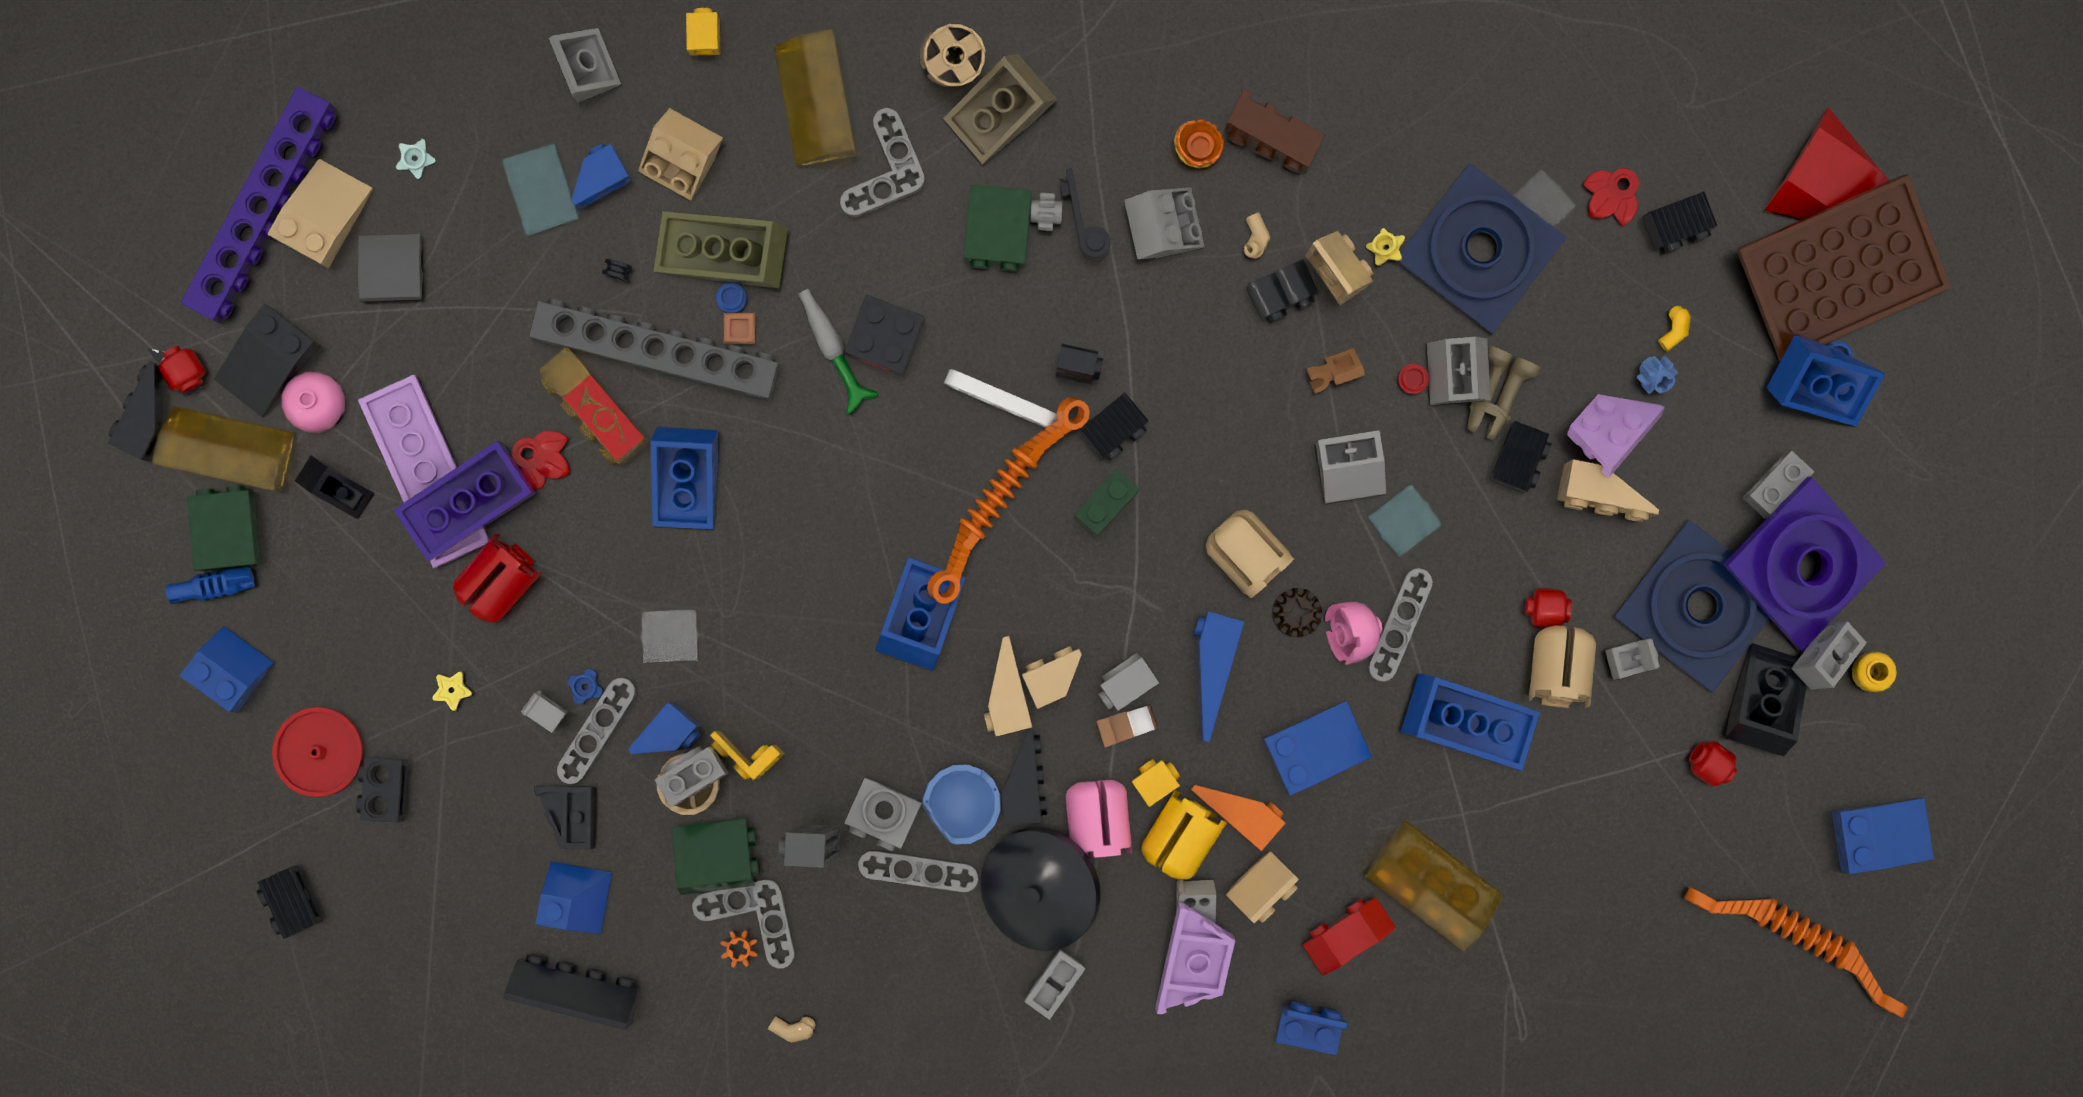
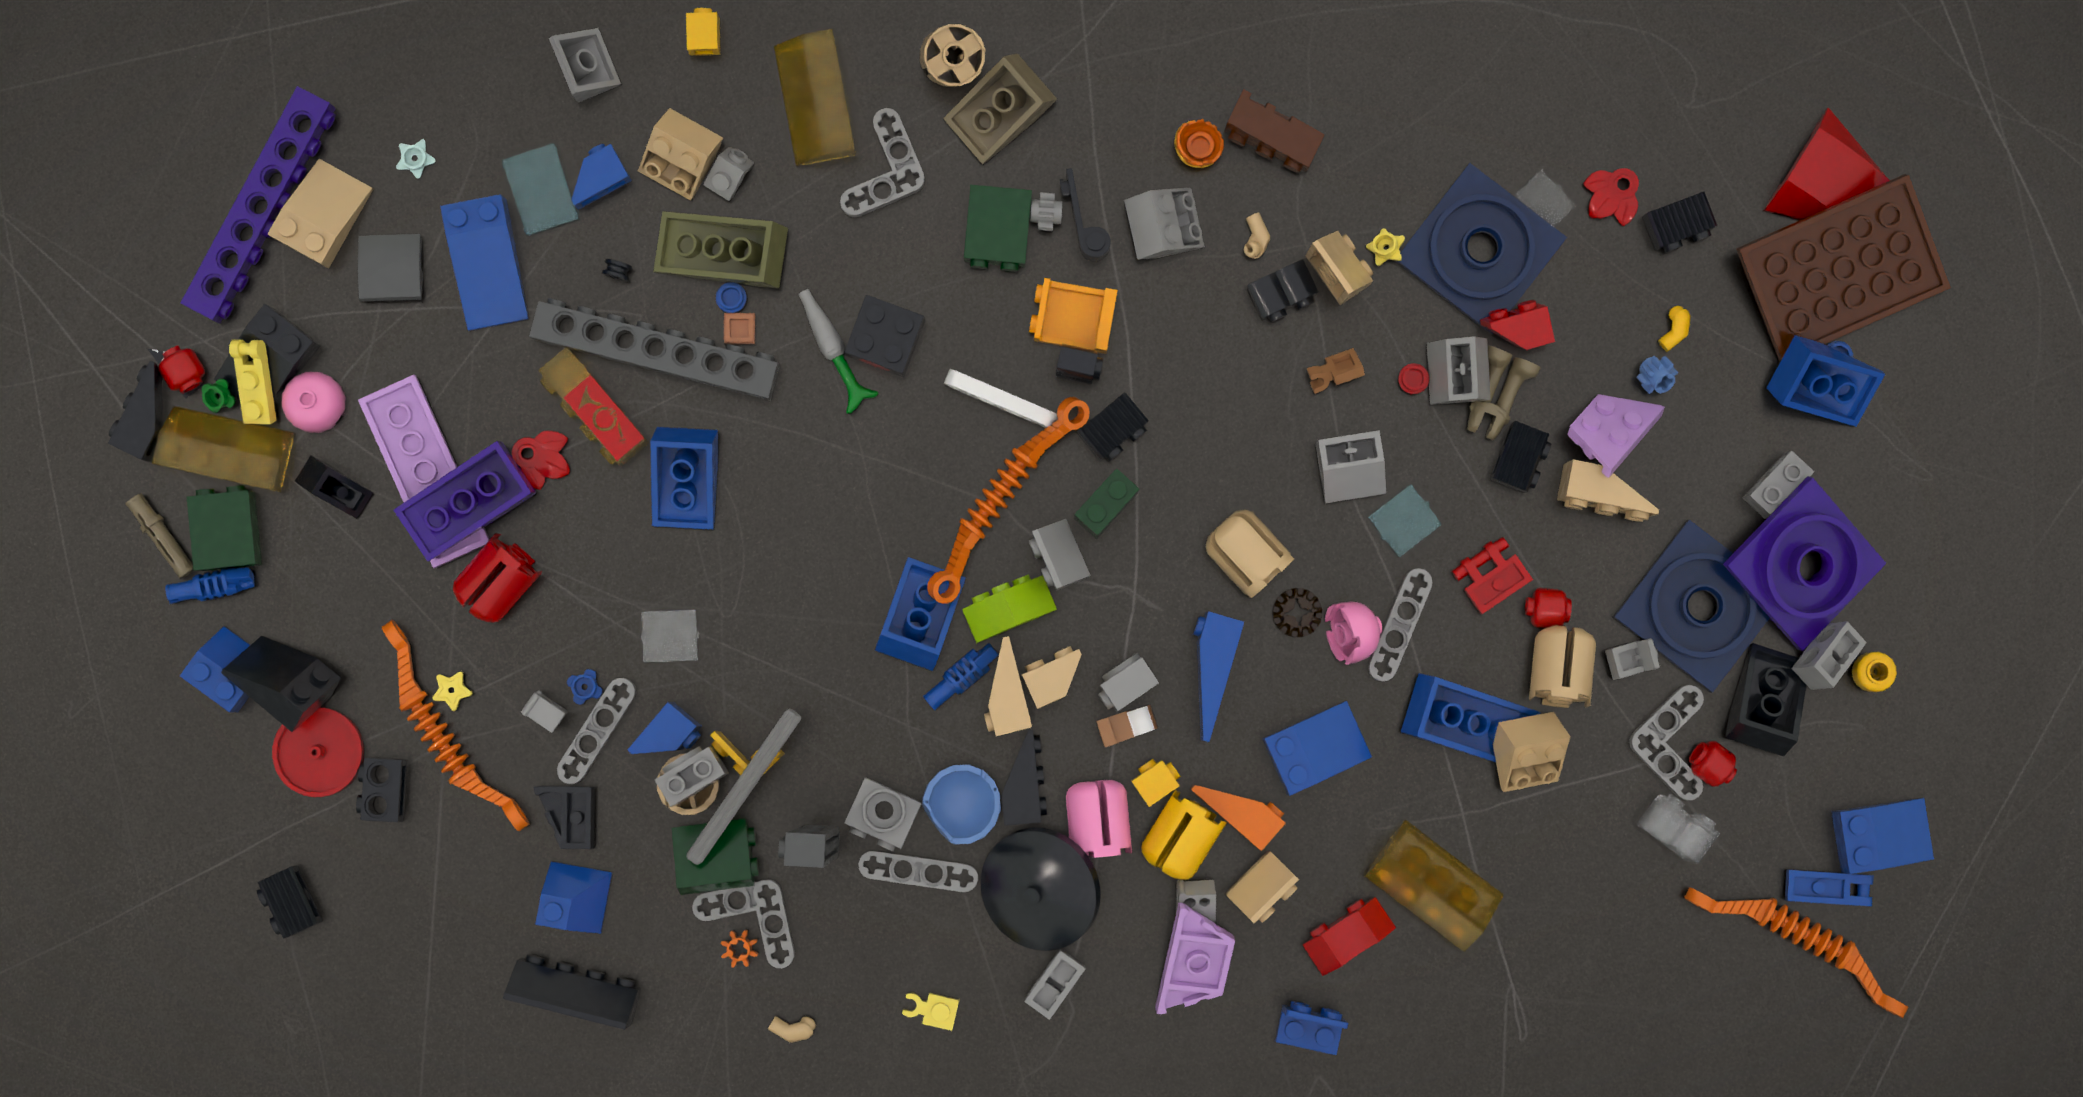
none -> dark tan pin [125,493,194,579]
none -> green plate [202,378,235,413]
none -> black slope [221,636,341,732]
none -> light yellow plate [229,339,277,424]
none -> orange piece [382,620,530,831]
none -> blue slope [440,194,529,331]
none -> light grey axle [686,708,801,865]
none -> light grey bracket [703,147,754,201]
none -> light yellow plate [902,993,959,1031]
none -> blue hinge [923,643,999,710]
none -> lime brick [962,574,1057,643]
none -> light orange panel [1029,278,1118,354]
none -> light grey slope [1029,519,1091,591]
none -> red plate [1451,537,1533,614]
none -> red slope [1480,300,1555,350]
none -> tan slope [1493,712,1570,792]
none -> light grey beam [1629,685,1704,800]
none -> clear brick [1637,794,1720,864]
none -> blue plate [1785,869,1874,906]

